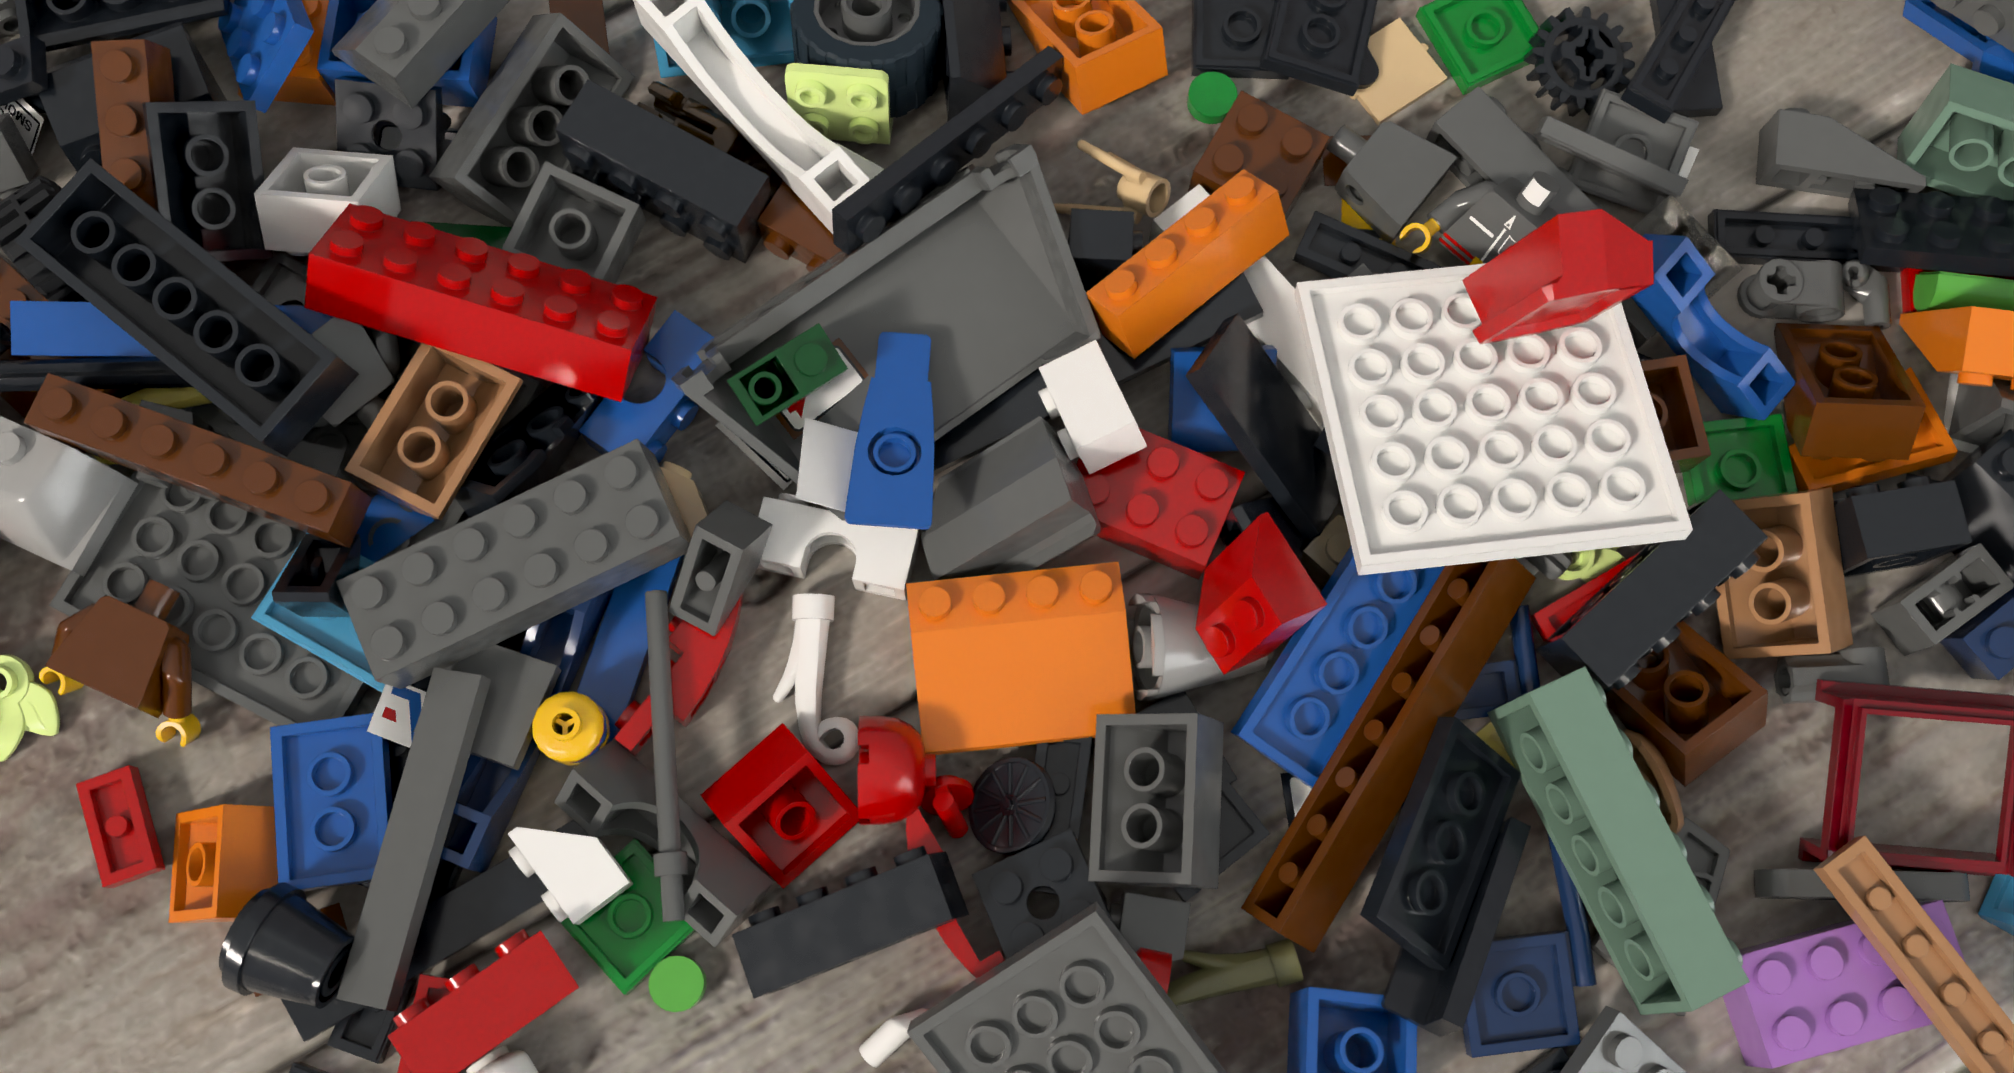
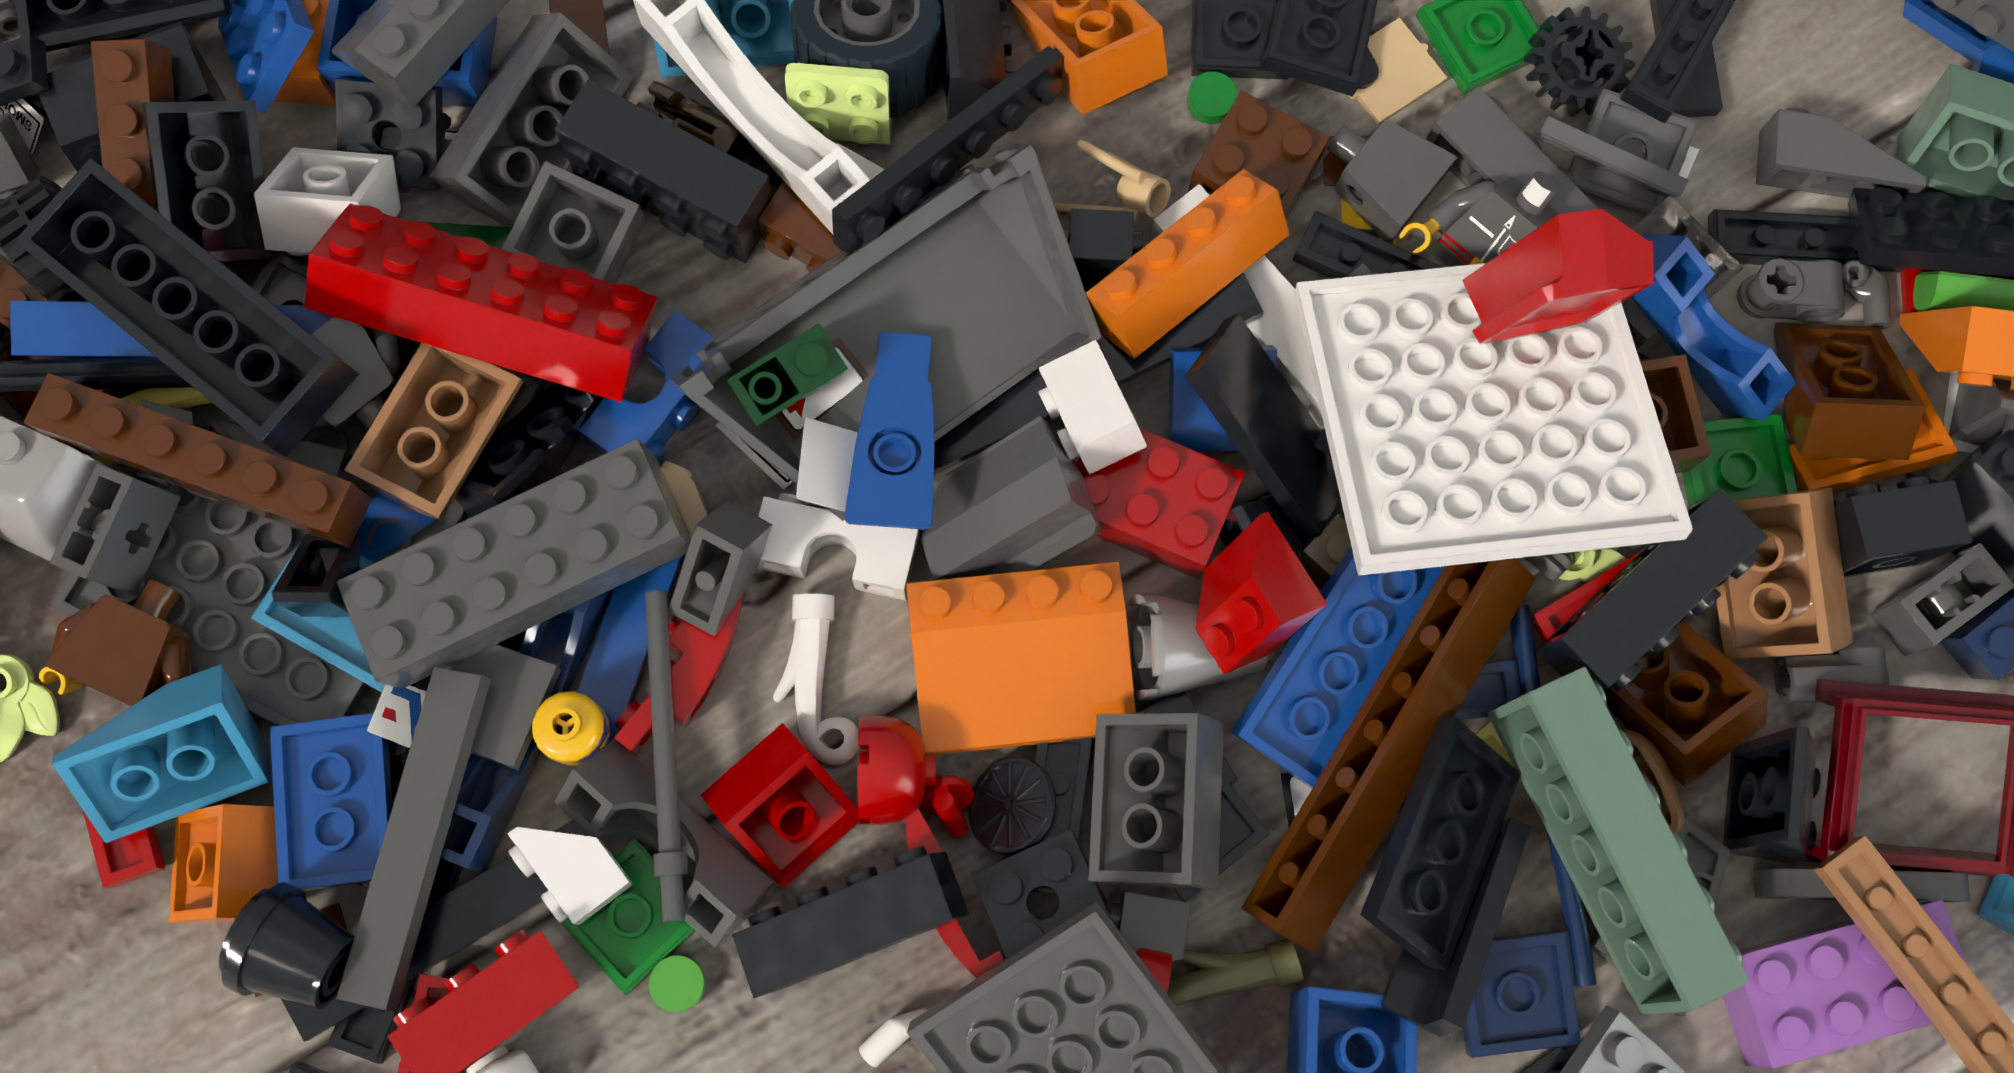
none -> dark grey brick [49,463,181,595]
none -> dark azure slope [52,664,269,843]
none -> black slope [1723,726,1821,863]

